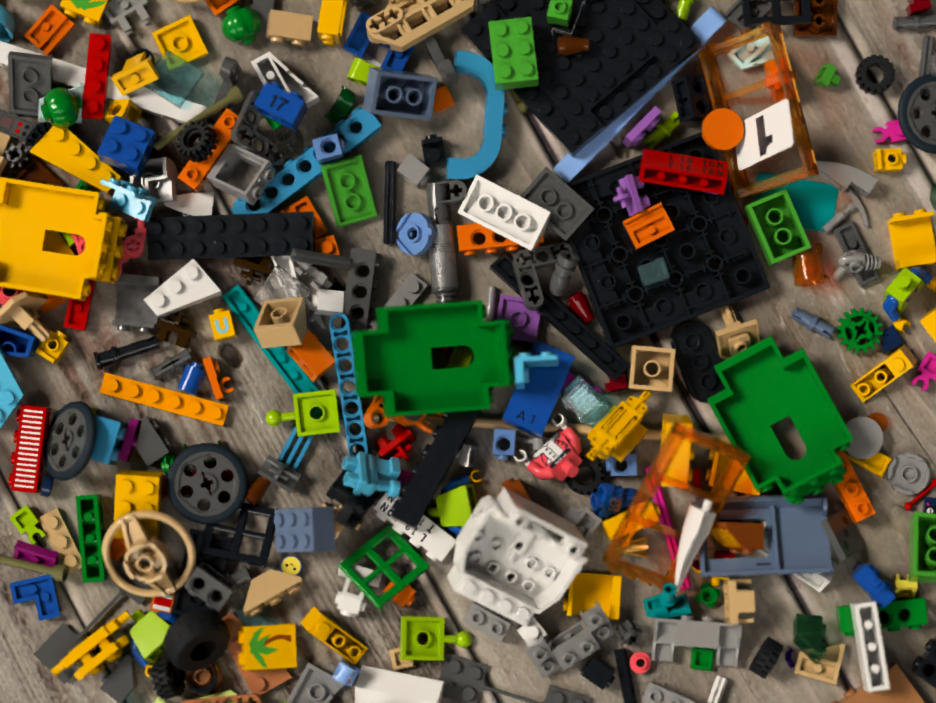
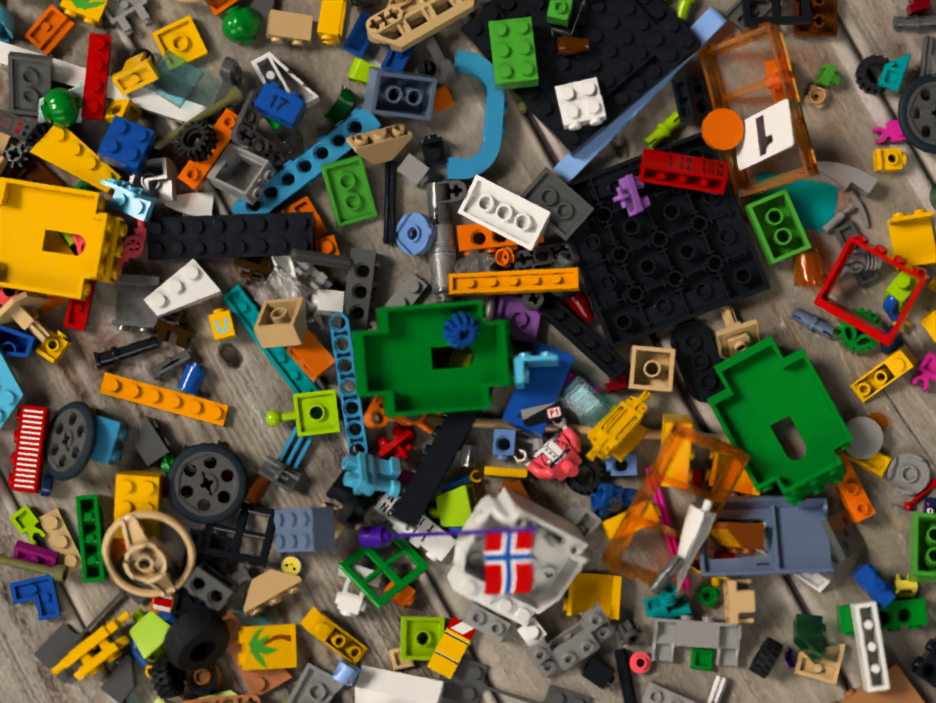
magenta plate [118,418,142,462] -> none
orange plate [202,357,235,401] -> none
medium blue brick [312,133,346,163] -> none
pearl gold piece [617,536,649,559] -> none
orange plate [622,202,675,250] -> none
medium lavender plate [623,106,661,149] -> none
clear light blue panel [637,257,670,287] -> none
wing [727,26,787,71] -> none
none -> tan slope [346,123,413,165]
none -> flag [359,525,539,594]
none -> black piece [417,60,436,76]
none -> yellow sticker [427,617,476,679]
none -> blue gear [442,311,480,350]
none -> light orange plate [449,267,579,297]
none -> clear hips [454,248,492,273]
none -> yellow tile [484,466,528,478]
none -> orange plate [495,247,515,268]
none -> sticker [521,401,564,427]
none -> white plate [555,77,606,131]
none -> dark grey axle [648,555,684,596]
none -> tan plate [804,84,829,109]
none -> red window [813,233,930,346]
none -> teal tile [877,54,911,92]

